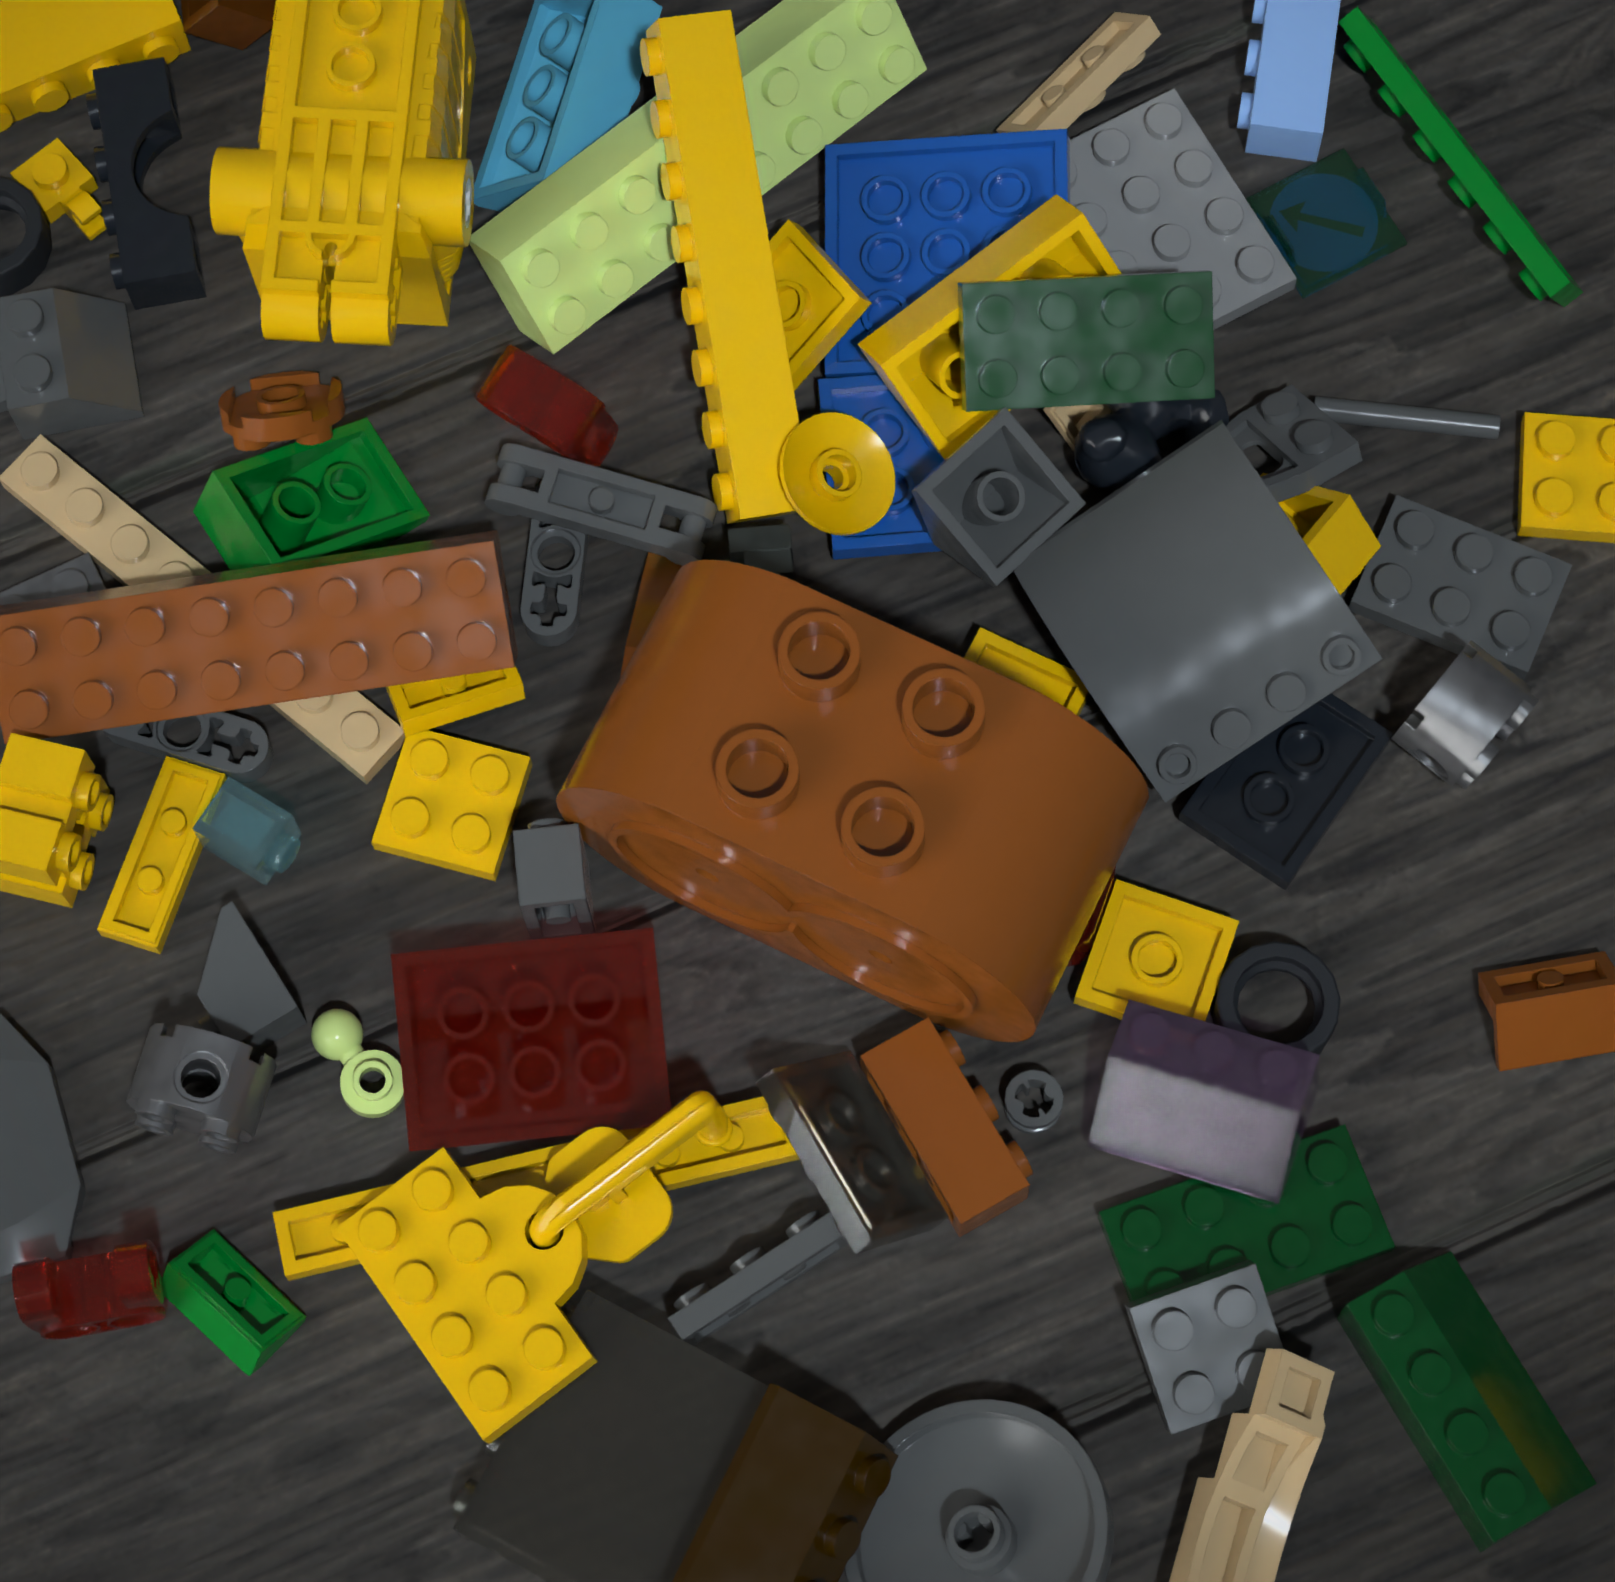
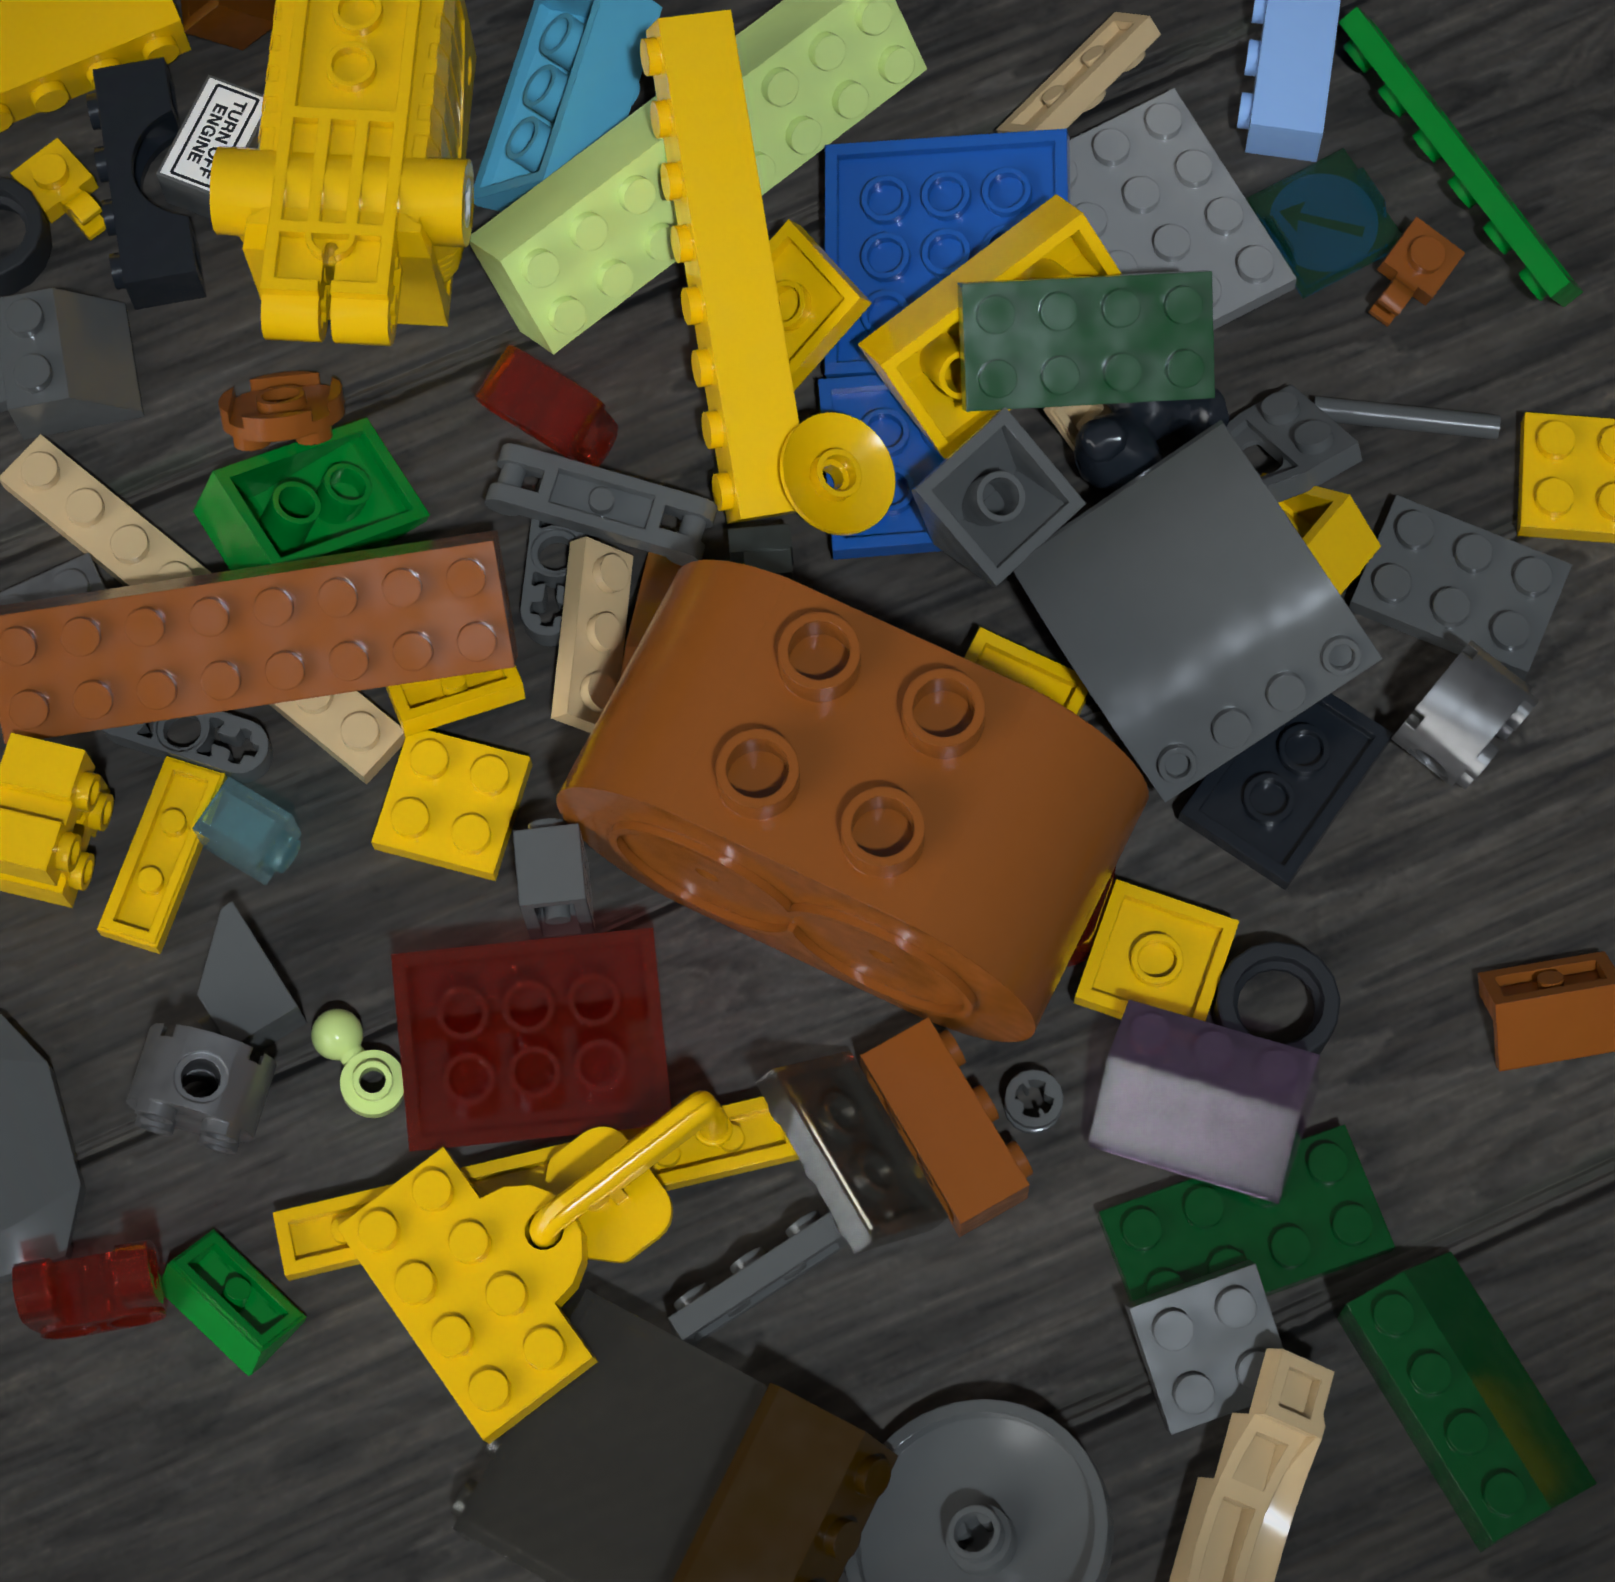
none -> brick [156,75,263,219]
none -> tan plate [551,536,633,733]
none -> dark orange plate [1368,216,1465,327]

